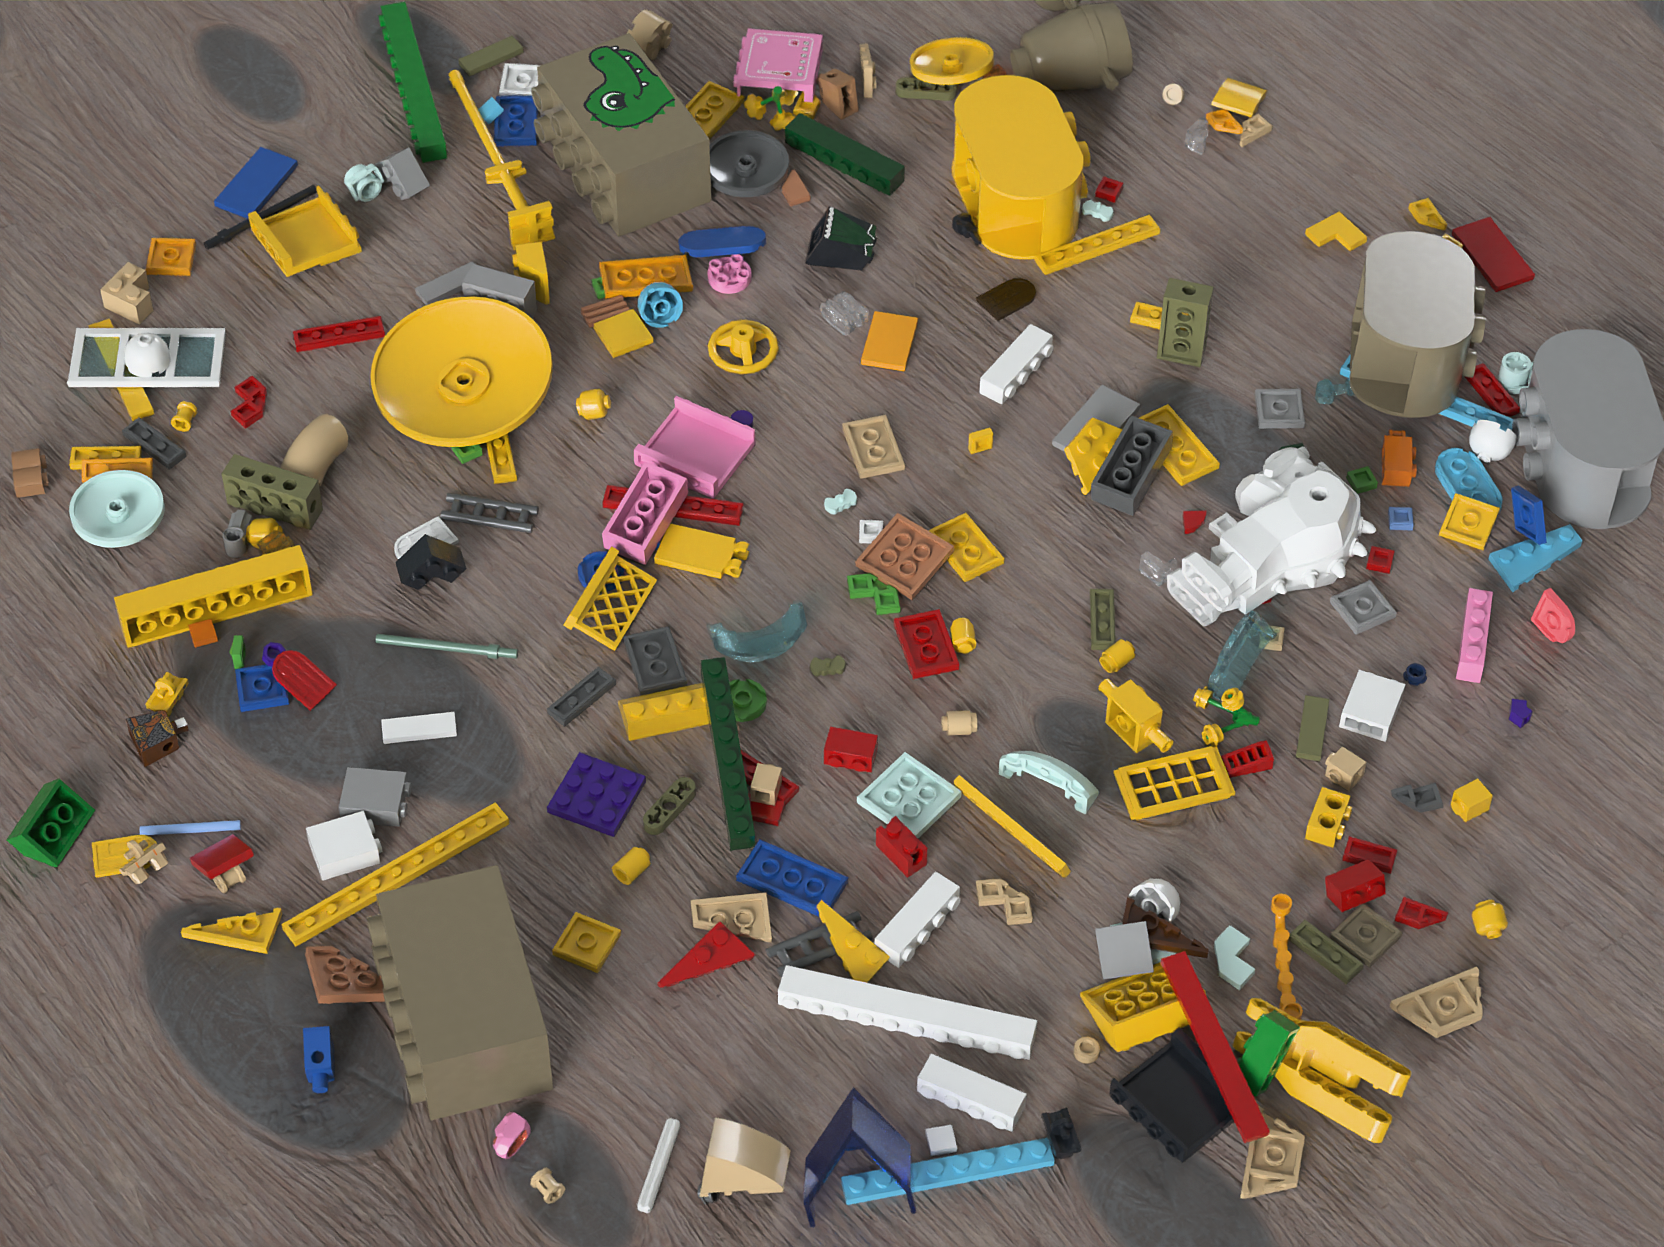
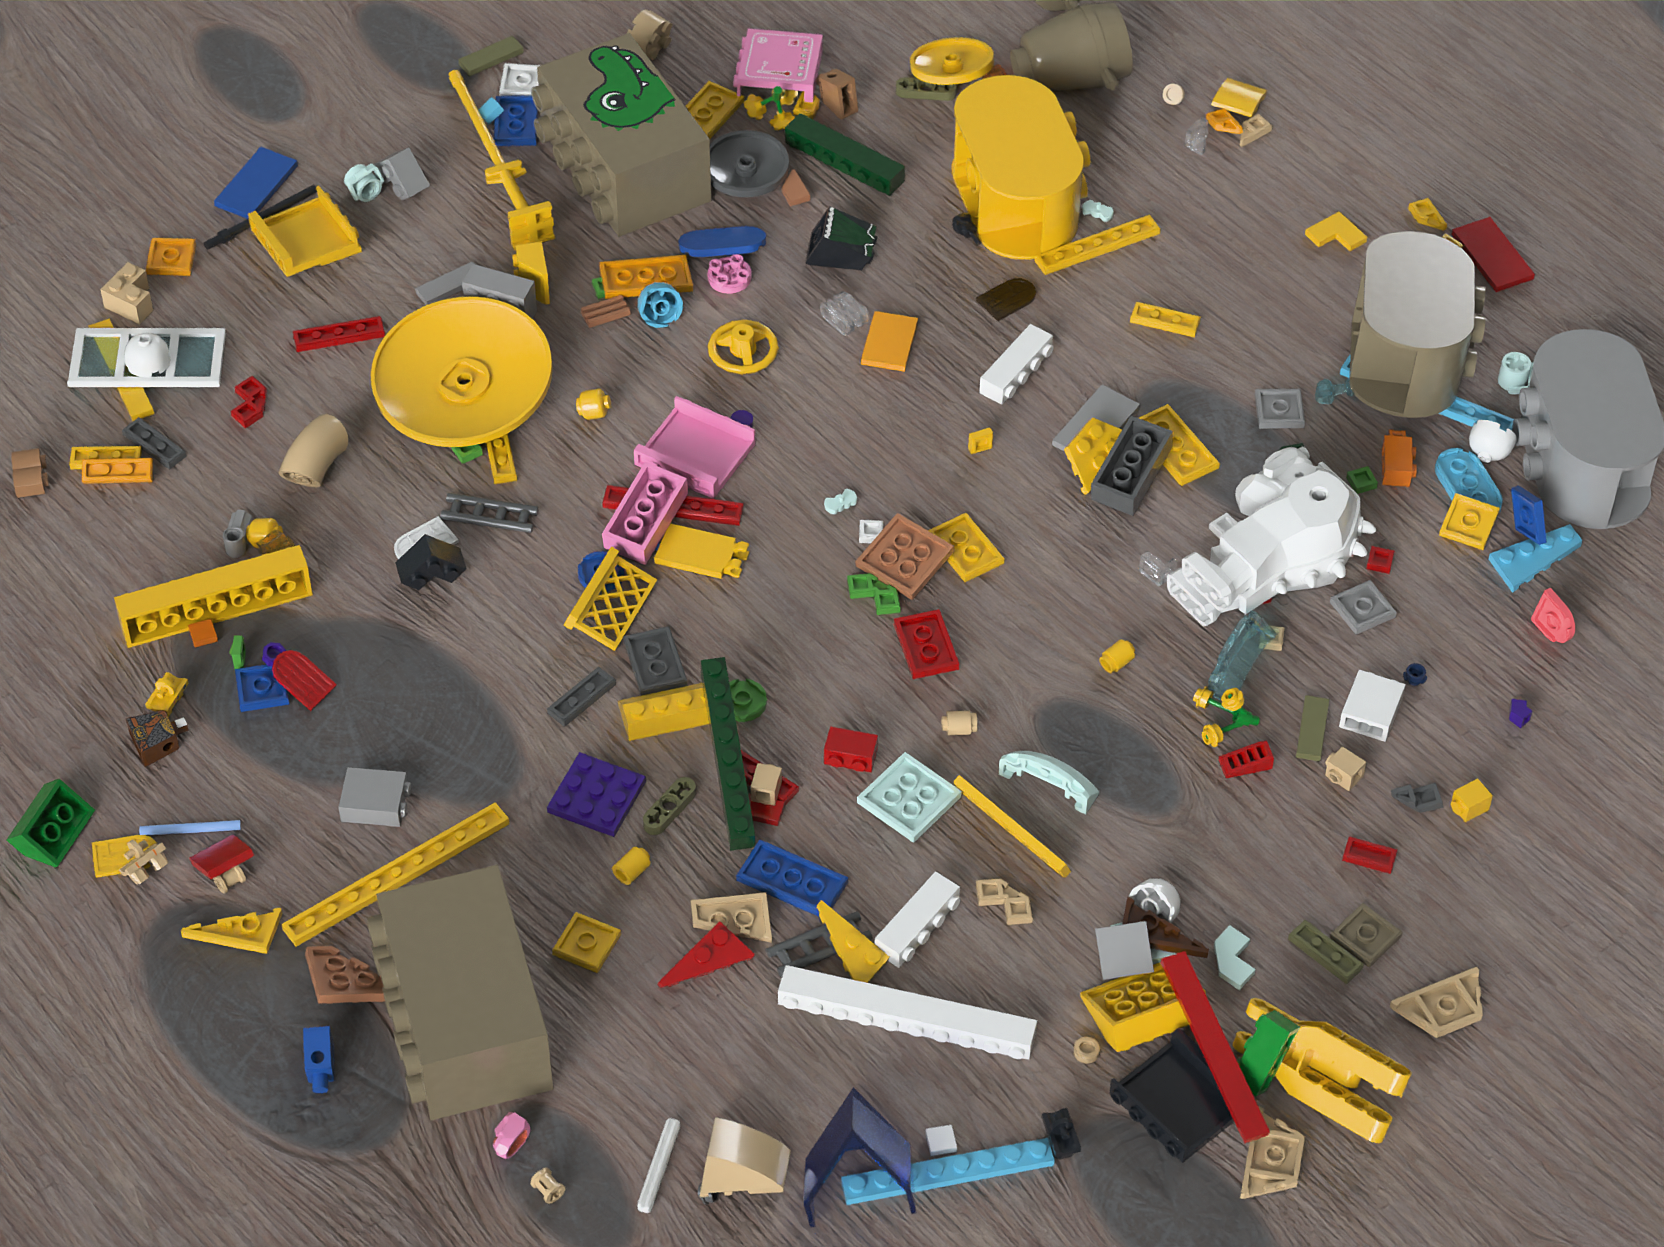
light aqua dish [69,470,165,547] -> none
yellow bush [171,401,197,432] -> none
olive brick [221,454,323,530] -> none
white brick [306,811,382,881] -> none
sand green bar [376,634,518,659] -> none
green brick [378,2,447,163] -> none
white tile [381,712,457,744] -> none
yellow tile [593,309,653,358] -> none
clear light blue windscreen [706,600,807,662] -> none
olive piece [810,655,846,677] -> none
tan tile [842,415,905,479] -> none
tan wing [860,43,876,98] -> none
red brick [876,816,928,878] -> none
white brick [917,1054,1026,1132] -> none
yellow brick [950,618,976,654] -> none
olive tile [1090,589,1116,650] -> none
red tile [1095,177,1124,203] -> none
yellow brick [1098,678,1173,753] -> none
yellow piece [1114,746,1235,820] -> none
olive brick [1157,278,1214,367] -> none
red tile [1183,511,1206,534] -> none
light orange bar [1271,894,1303,1020] -> none
yellow brick [1305,787,1353,848] -> none
red brick [1325,859,1386,912] -> none
medium blue tile [1388,507,1414,531] -> none
red tile [1395,897,1448,929] -> none
bright pink brick [1456,588,1493,683] -> none
red tile [1465,363,1520,417] -> none
yellow head [1471,900,1508,939] -> none

